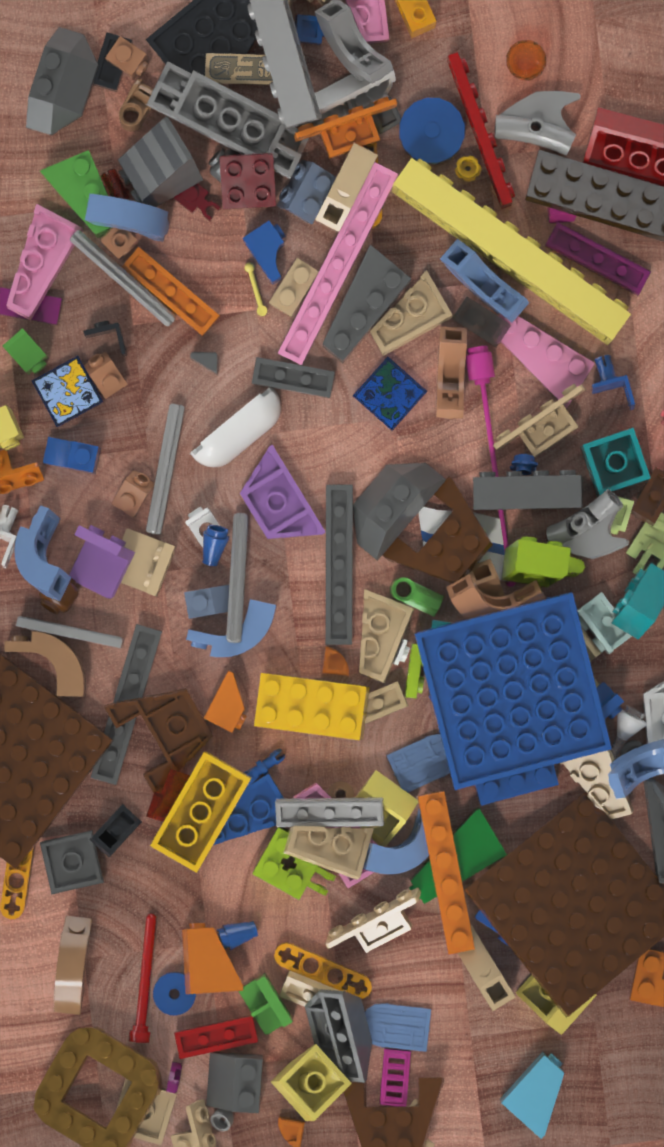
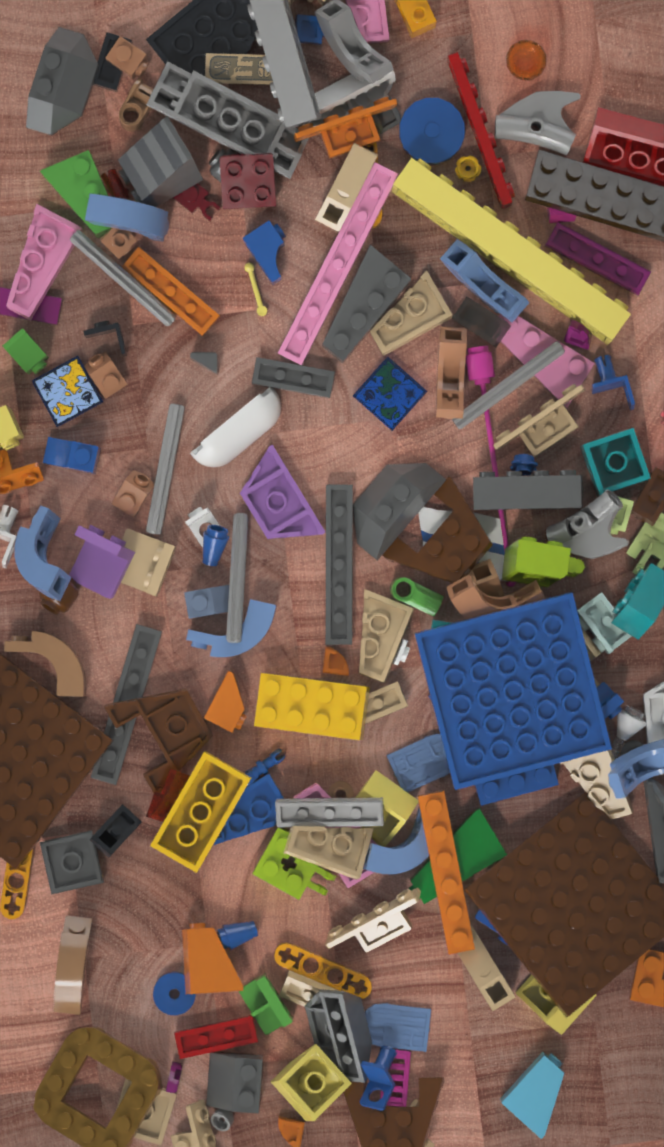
light grey tile [16,616,124,648] -> none
red piece [129,913,157,1043] -> none
tan plate [269,258,319,317] -> none
sand blue bracket [277,160,336,224] -> none
lime plate [404,643,424,699] -> none
none -> blue bracket [360,1045,397,1111]
none -> light grey axle [452,341,565,429]
none -> magenta tile [563,319,591,350]

